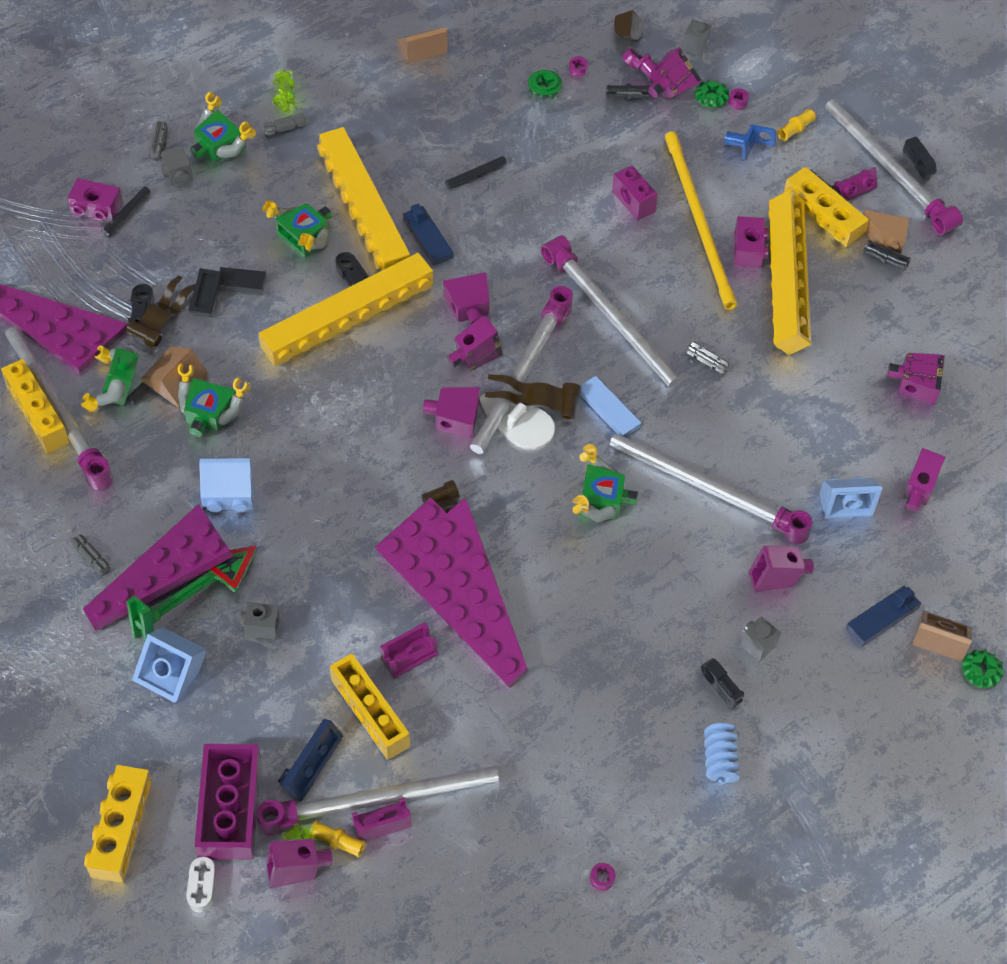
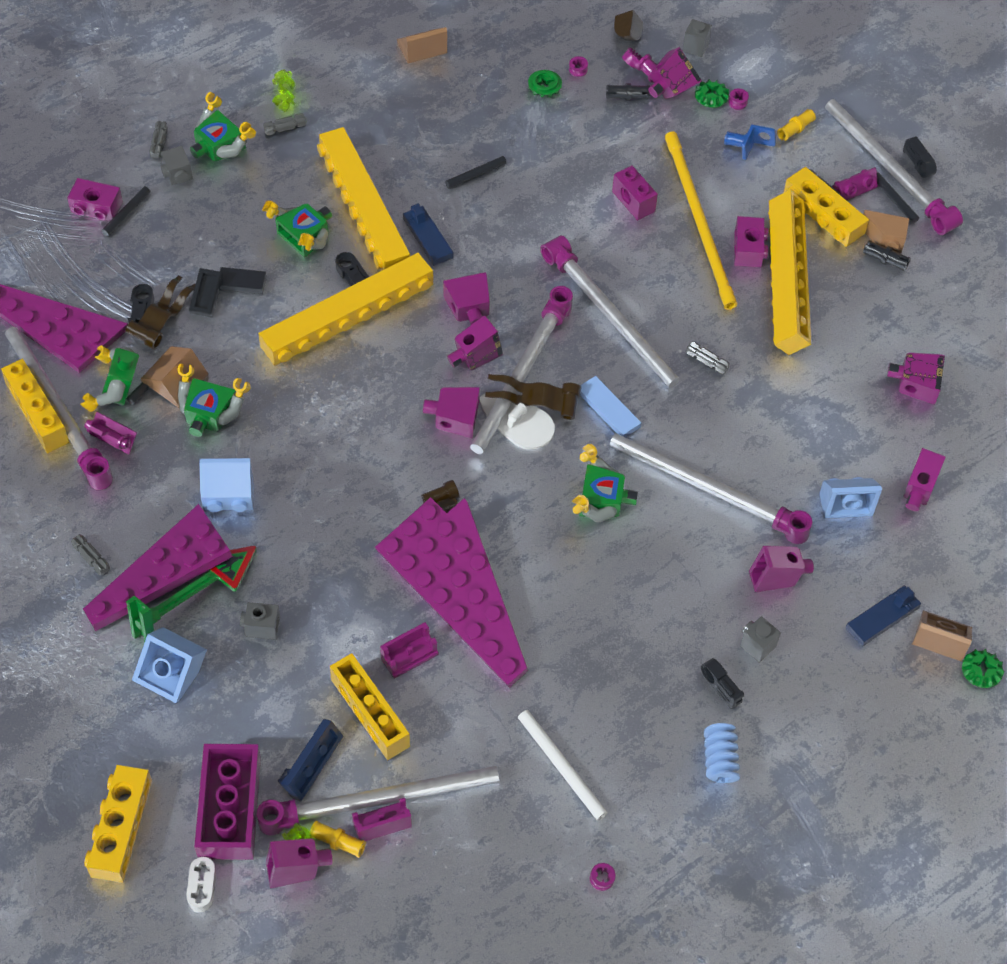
none -> magenta hinge [84,412,138,455]
none -> white piece [518,710,608,821]
none -> black bar [877,172,919,223]

